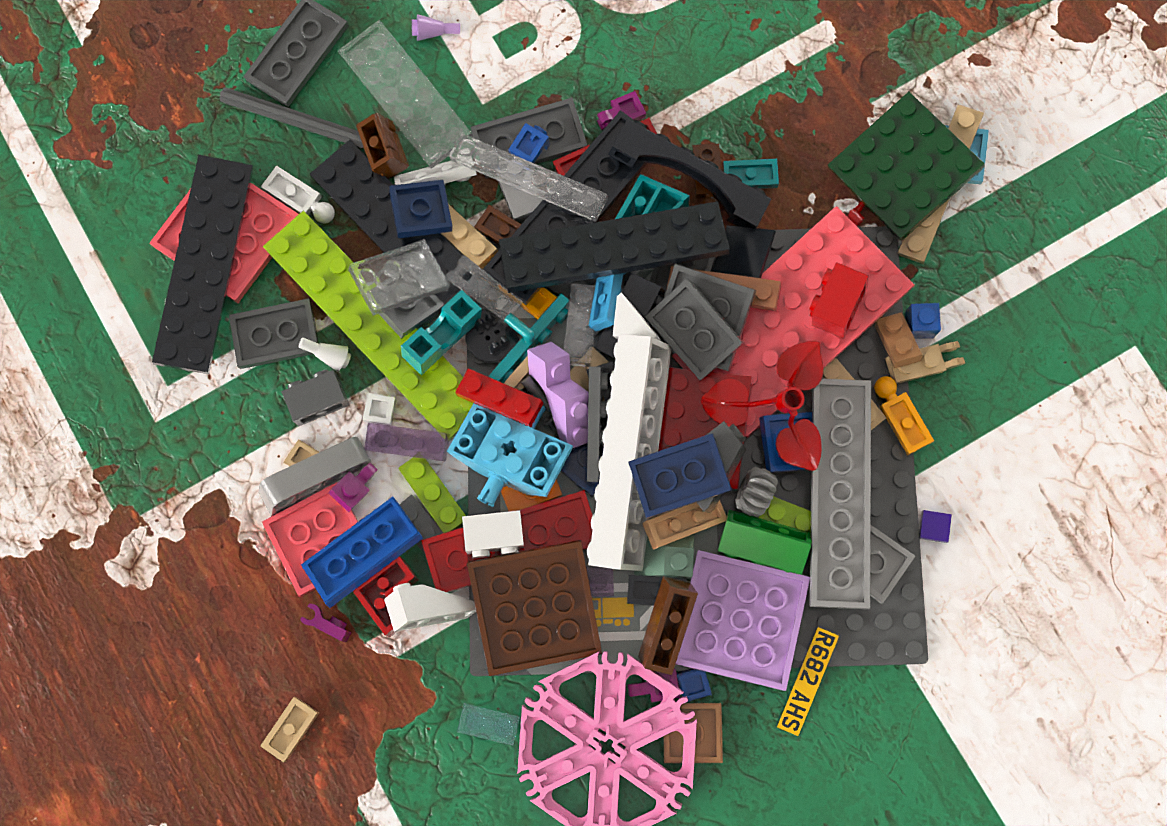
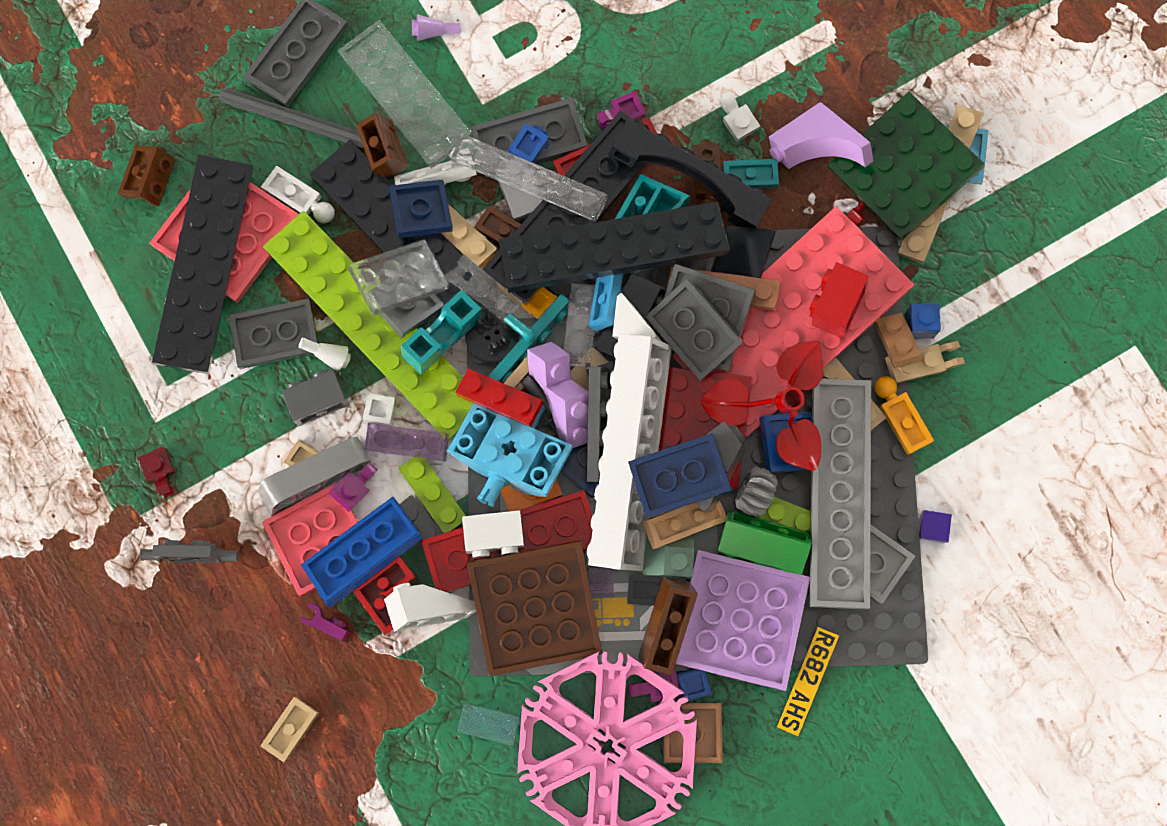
none -> reddish brown bracket [118,145,175,206]
none -> dark red plate [137,447,176,498]
none -> dark grey plate [140,540,239,563]
none -> white plate [719,91,760,143]
none -> lavender arch [769,102,874,169]

